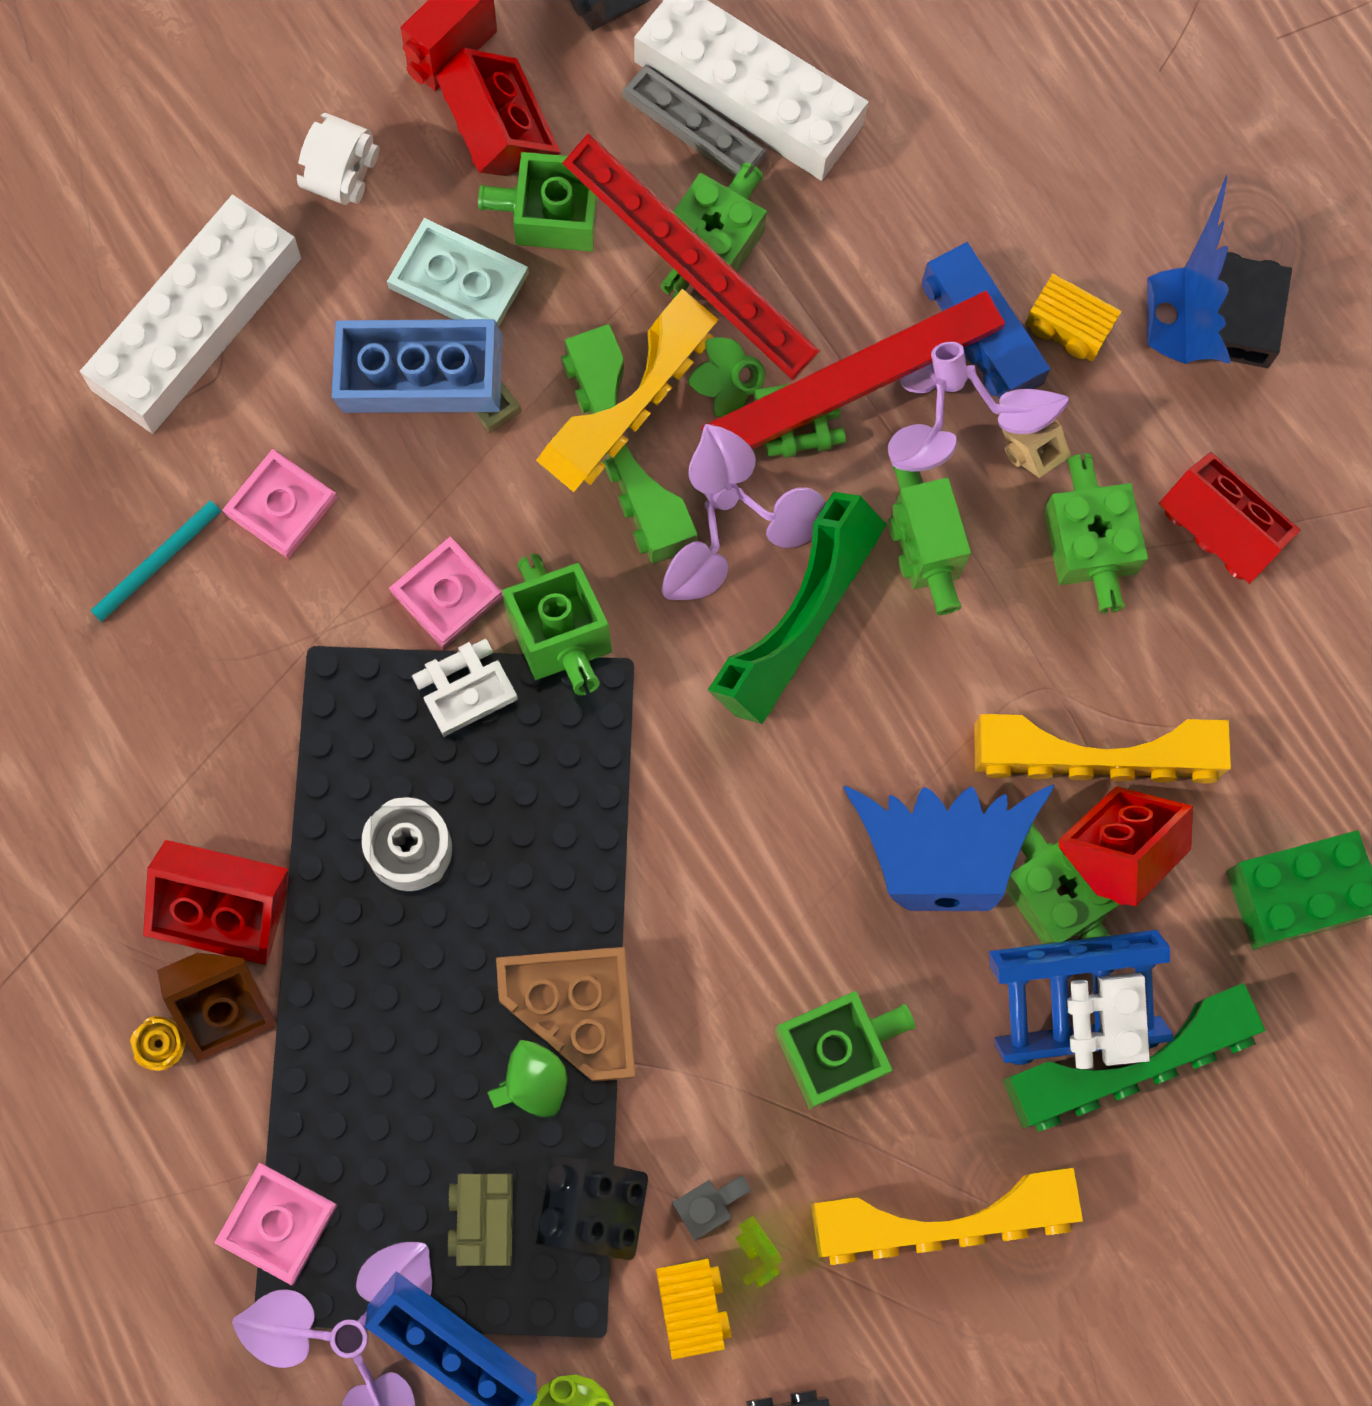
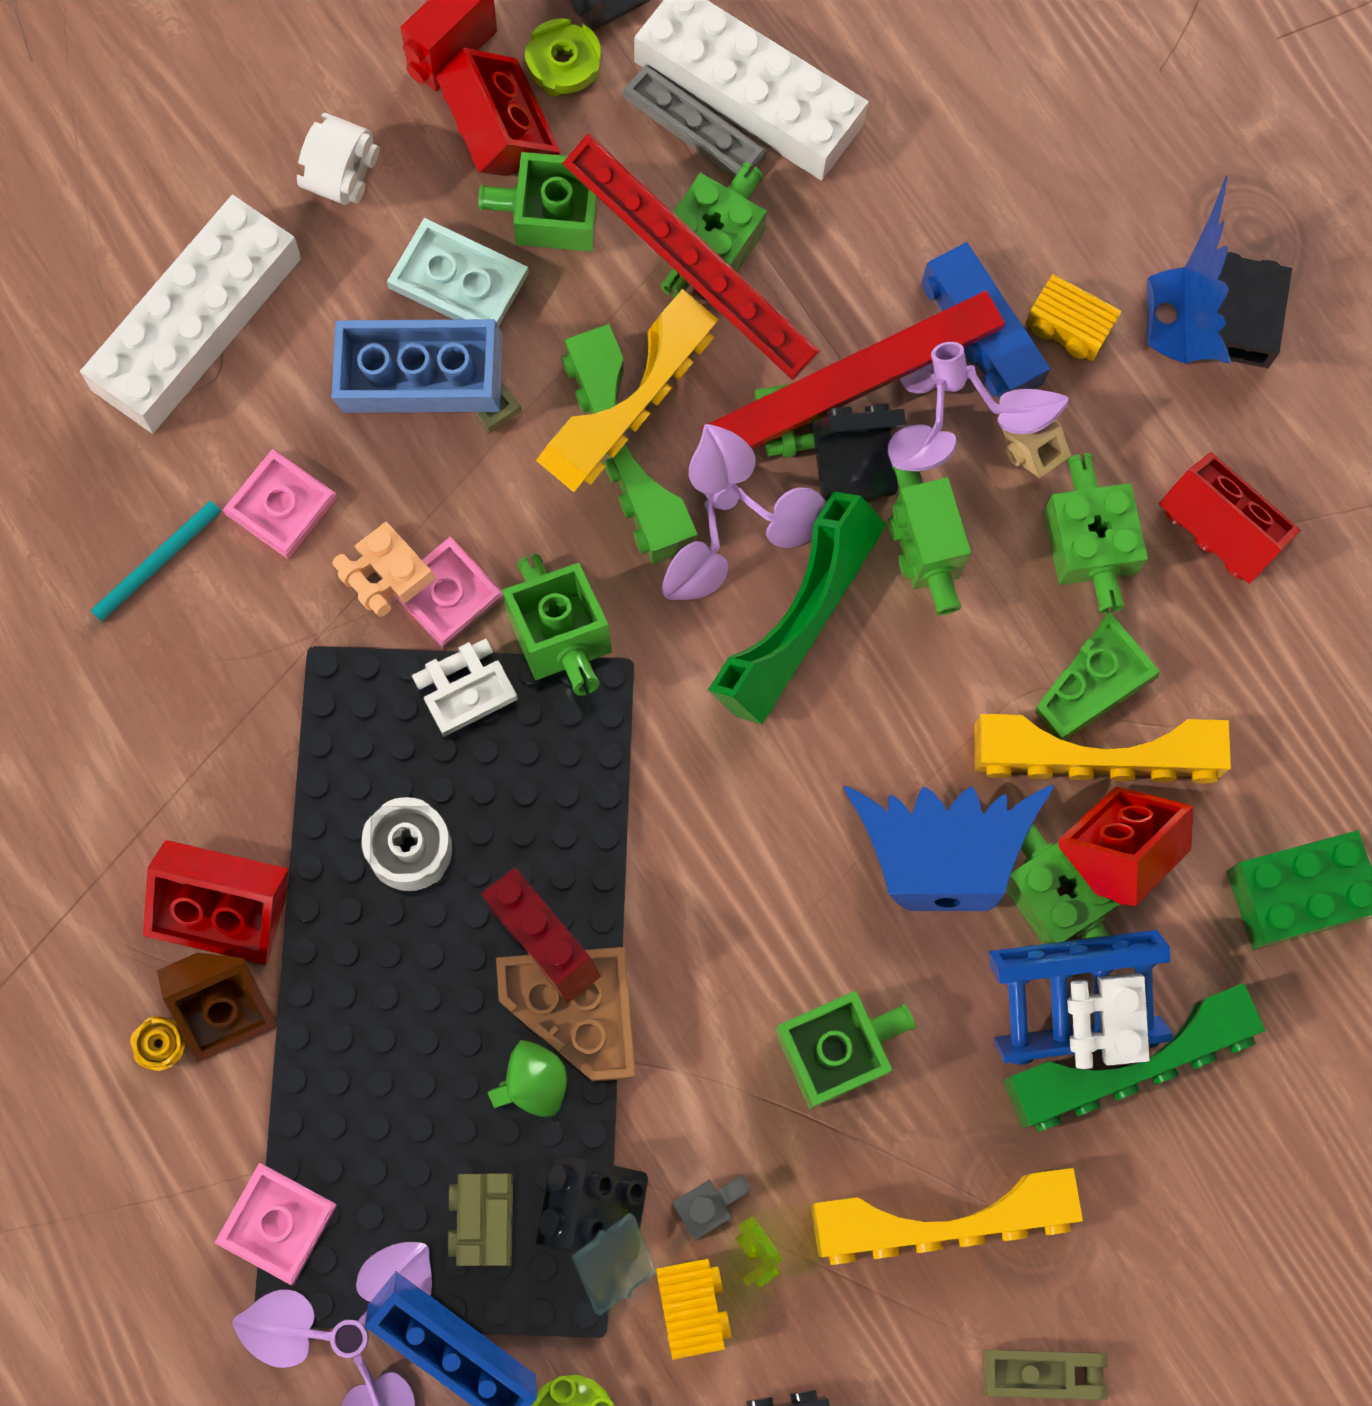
bright green plate [688,337,766,417] -> none
none -> light nougat plate [332,522,436,617]
none -> dark red arch [481,867,601,1003]
none -> lime plate [525,18,601,96]
none -> clear light blue piece [572,1213,656,1316]
none -> black bracket [812,404,906,502]
none -> olive plate [983,1349,1108,1400]
none -> bright green wing [1035,611,1160,741]

